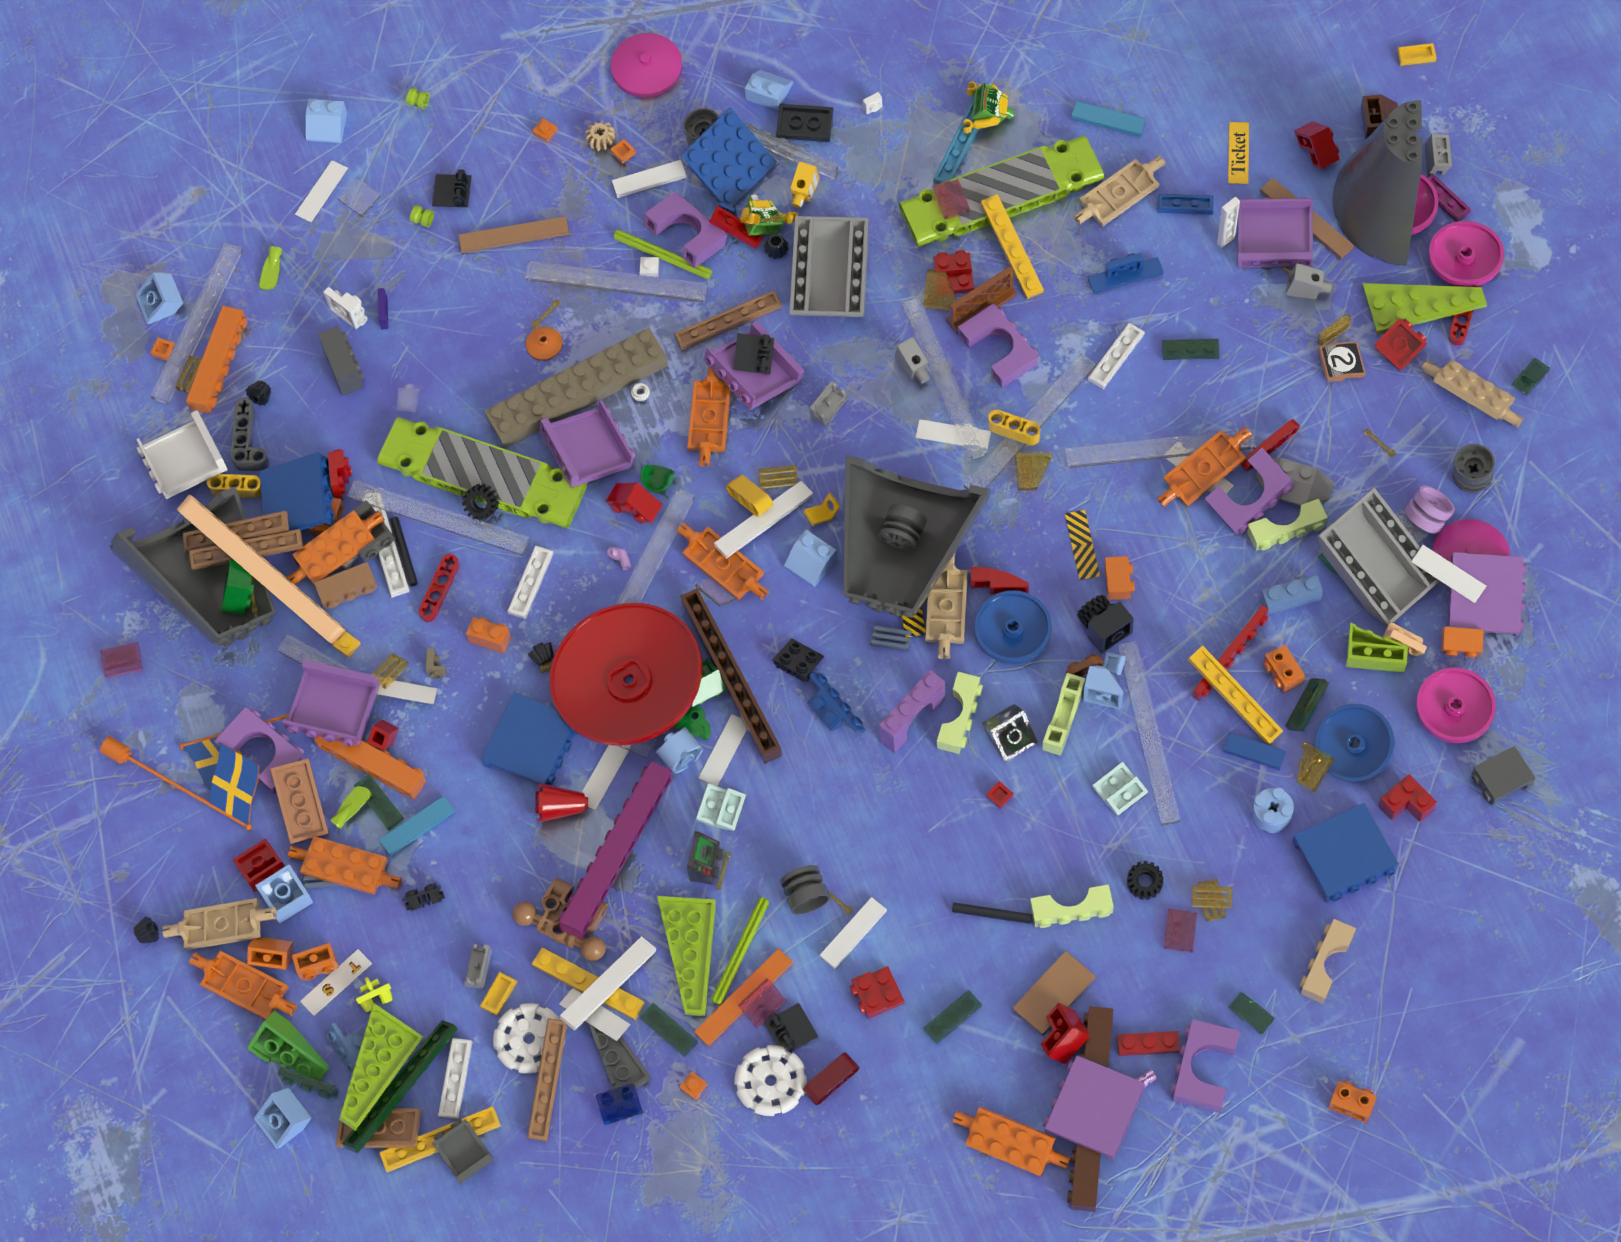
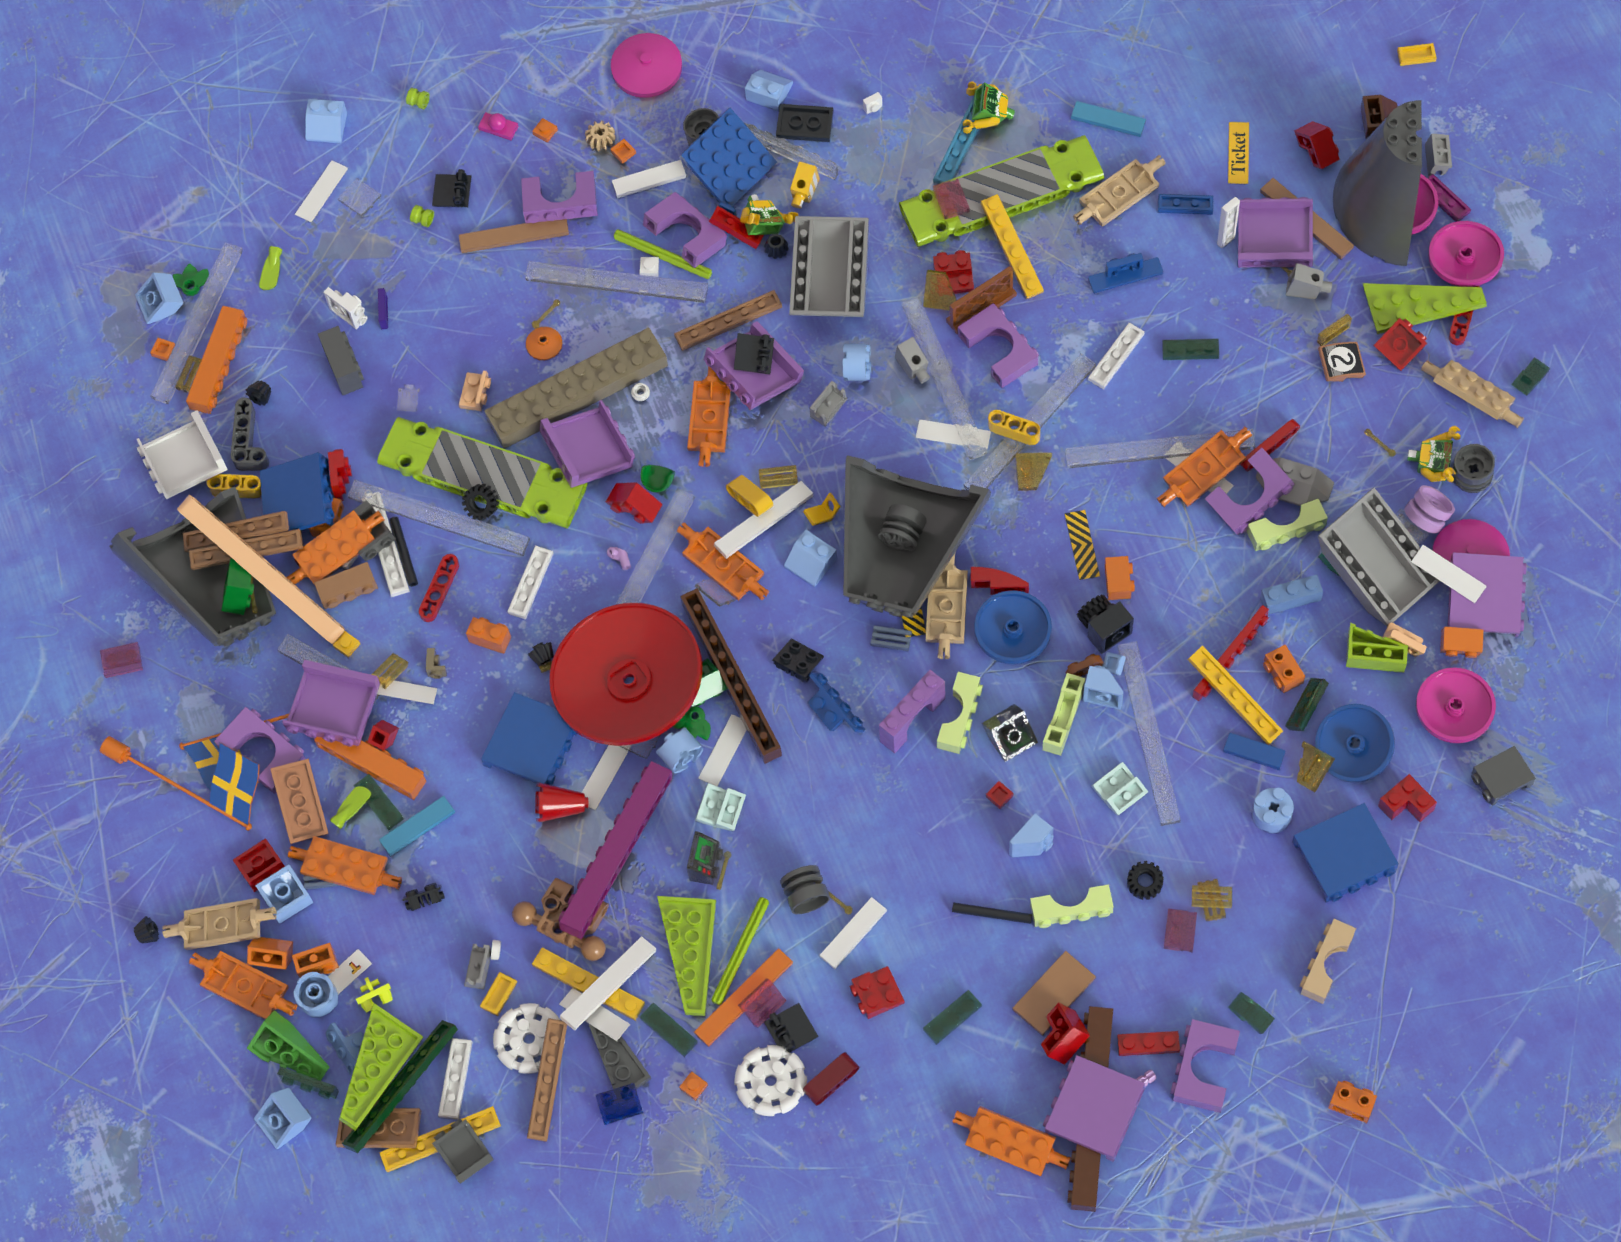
none -> green plate [173,264,209,296]
none -> light blue brick [294,972,338,1017]
none -> light nougat bracket [459,370,491,411]
none -> dark pink tile [478,112,519,141]
none -> white tile [491,940,501,960]
none -> medium lavender arch [521,171,598,224]
none -> light blue brick [843,344,871,381]
none -> light blue slope [1009,814,1054,857]
none -> torso [1407,426,1461,482]

